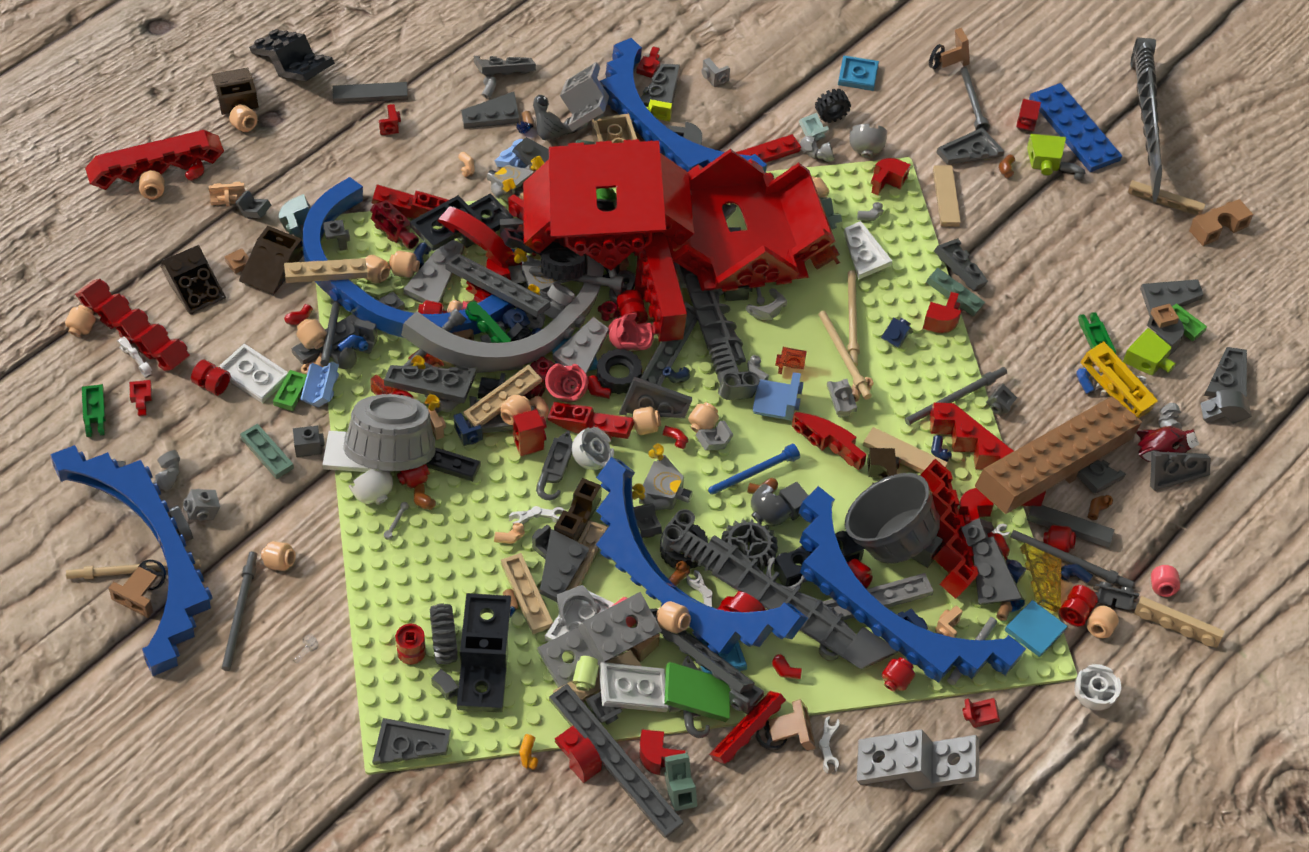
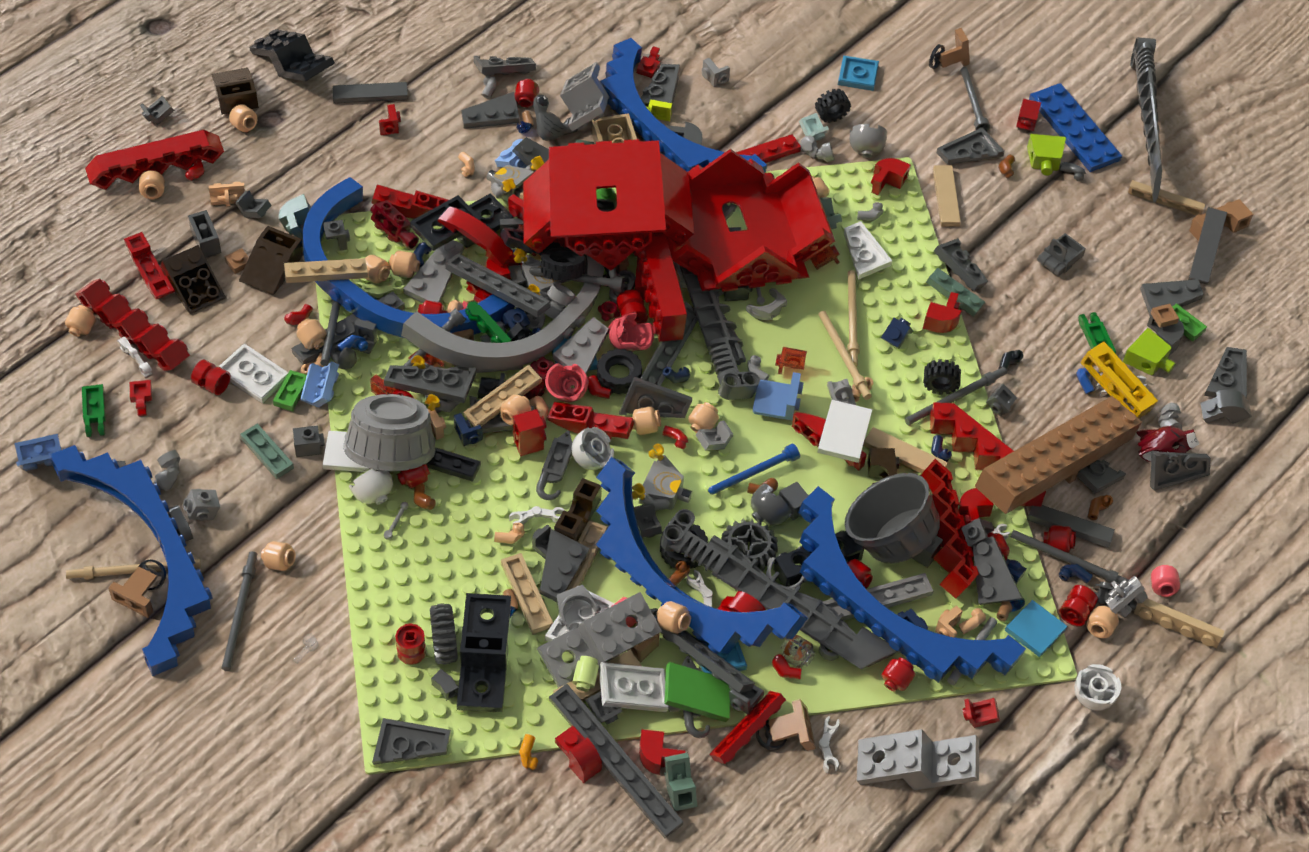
clear yellow wing [1020,543,1061,612] -> none
none -> medium blue bracket [14,434,62,471]
none -> red slope [124,232,175,299]
none -> dark grey bracket [140,96,175,125]
none -> dark grey brick [188,210,222,258]
none -> red head [514,79,540,108]
none -> clear head [781,635,815,668]
none -> white tile [817,400,872,463]
none -> black tyre [923,359,961,395]
none -> light nougat arm [958,608,986,634]
none -> black arm [998,350,1024,372]
none -> dark grey piece [1037,233,1086,276]
none -> light grey hips [1105,576,1148,617]
none -> dark grey tile [1188,207,1227,285]

